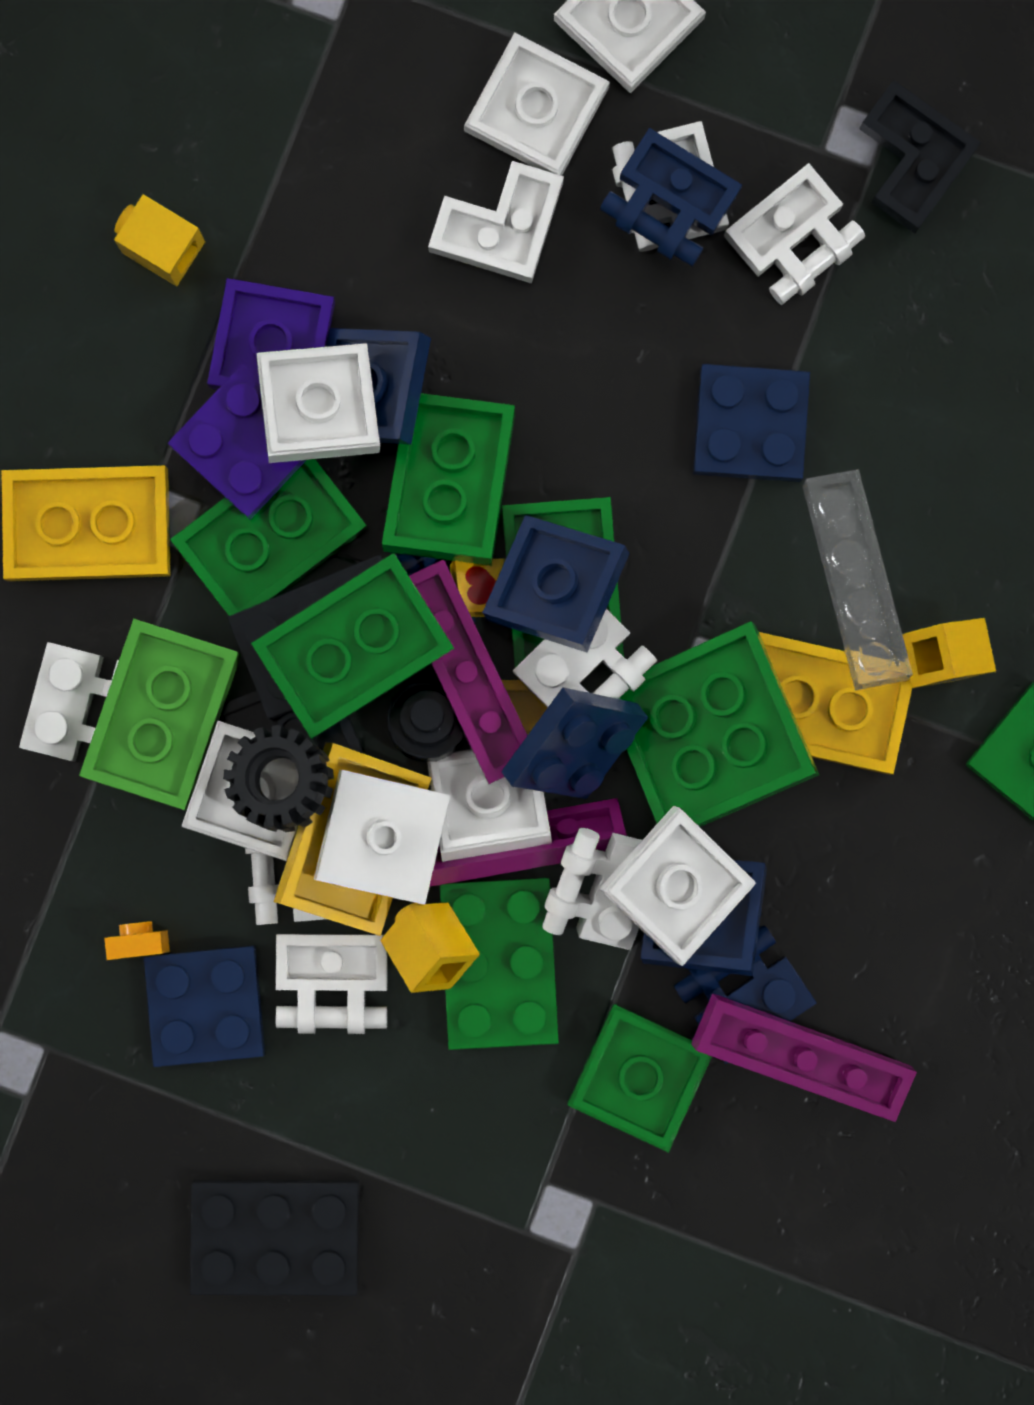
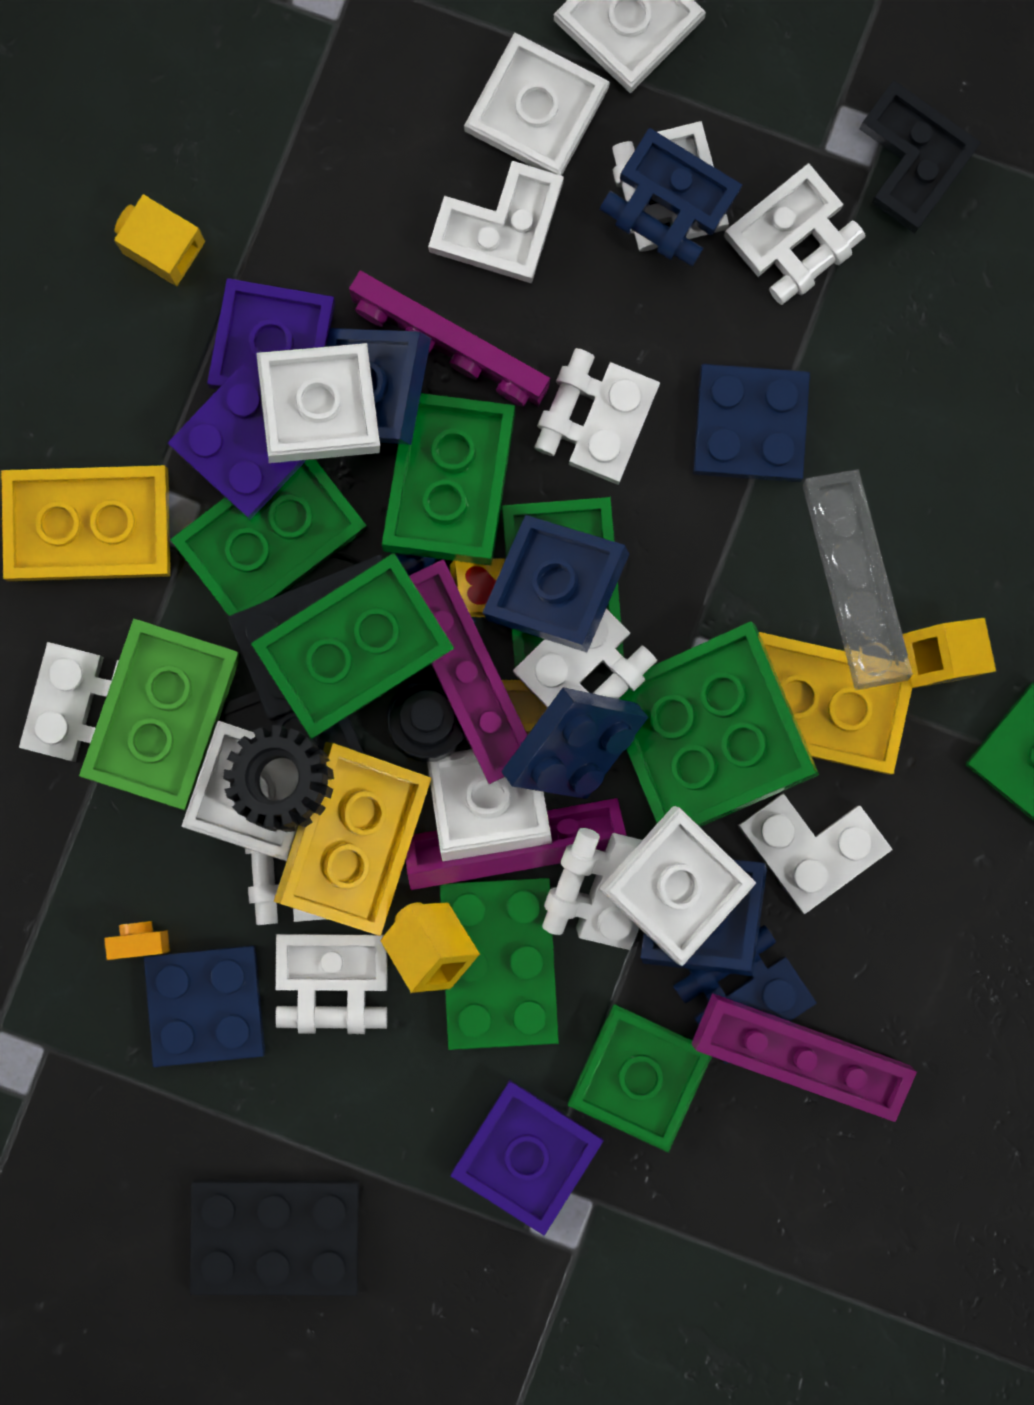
white plate [314,770,450,905] -> none
none -> magenta plate [349,270,550,407]
none -> dark purple plate [450,1079,604,1236]
none -> white plate [534,348,660,485]
none -> white plate [738,793,893,914]

